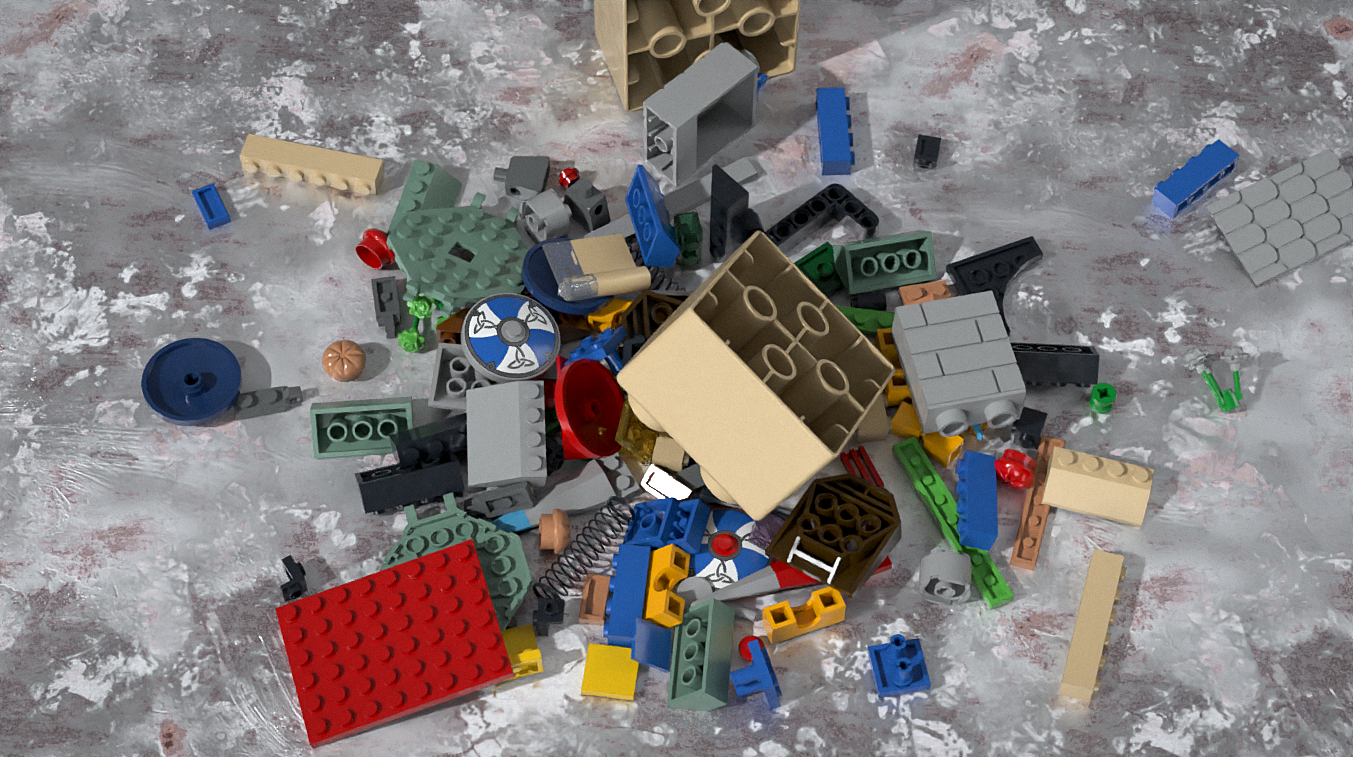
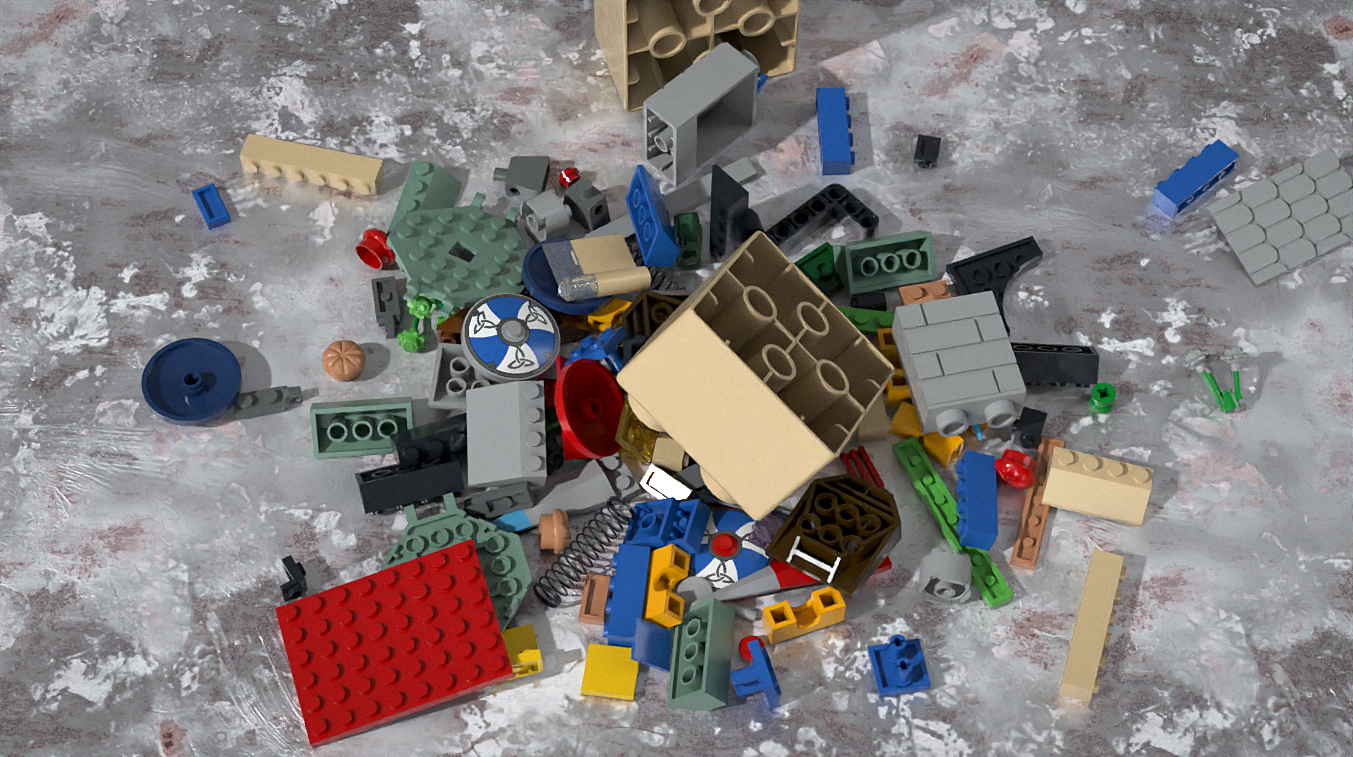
black bracket [533,598,565,636] -> none

